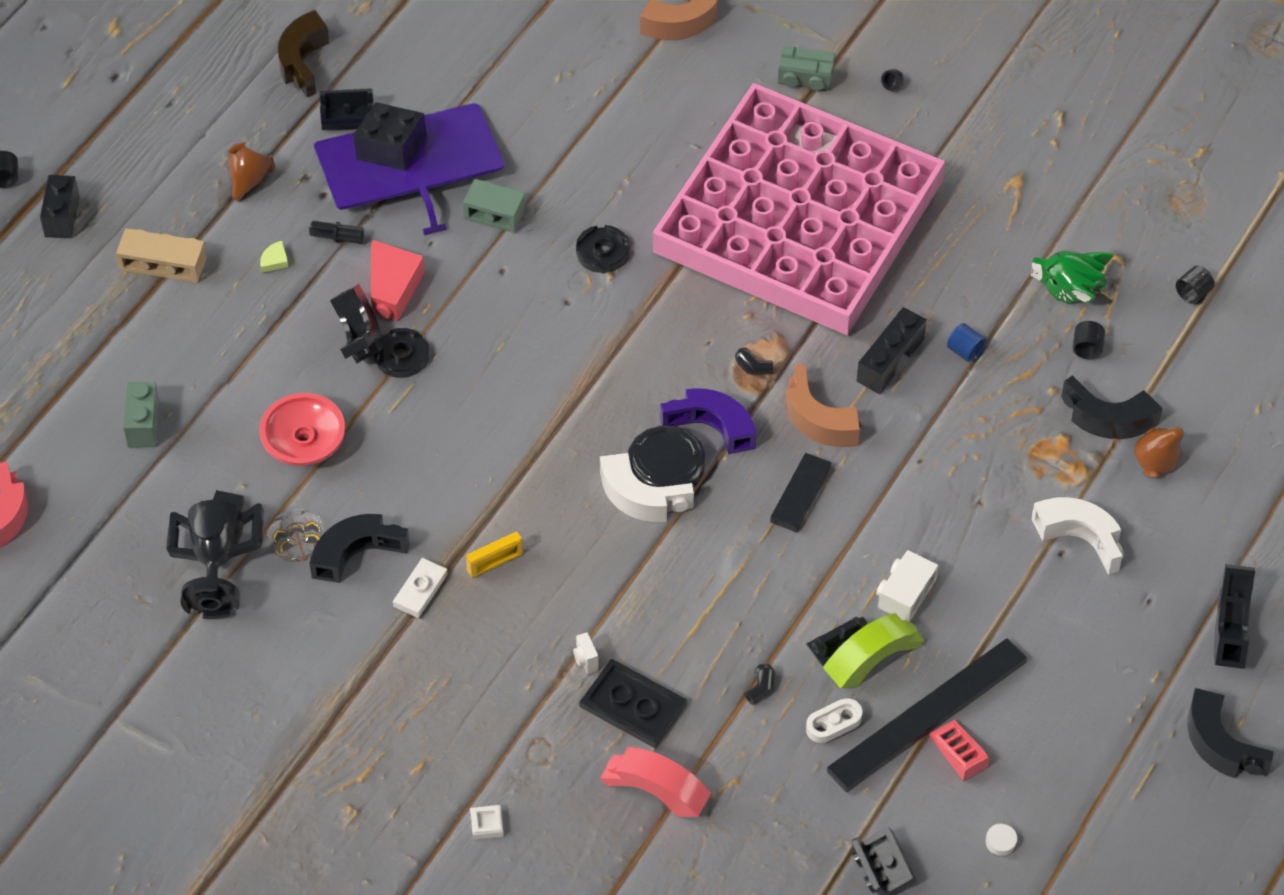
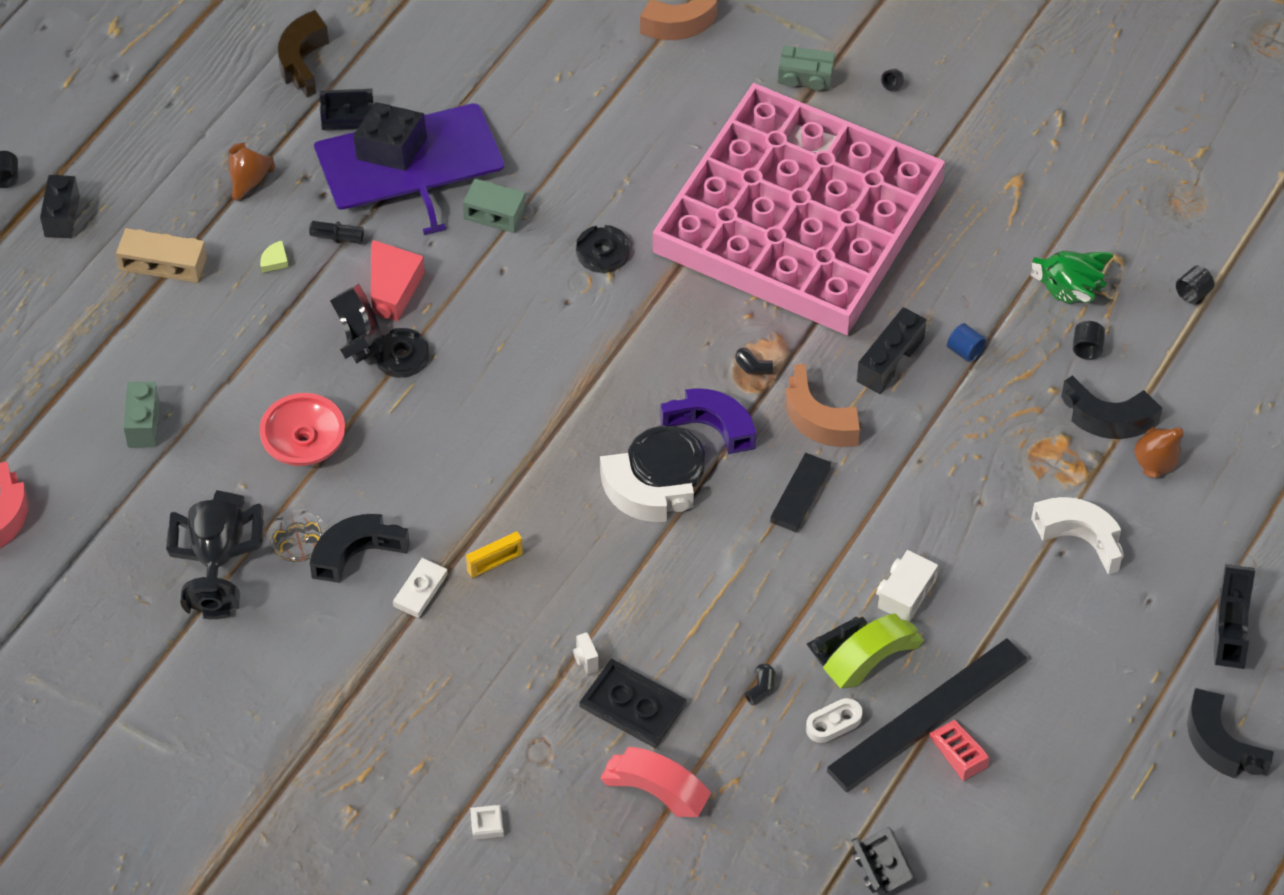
white tile [986,824,1017,856] -> none

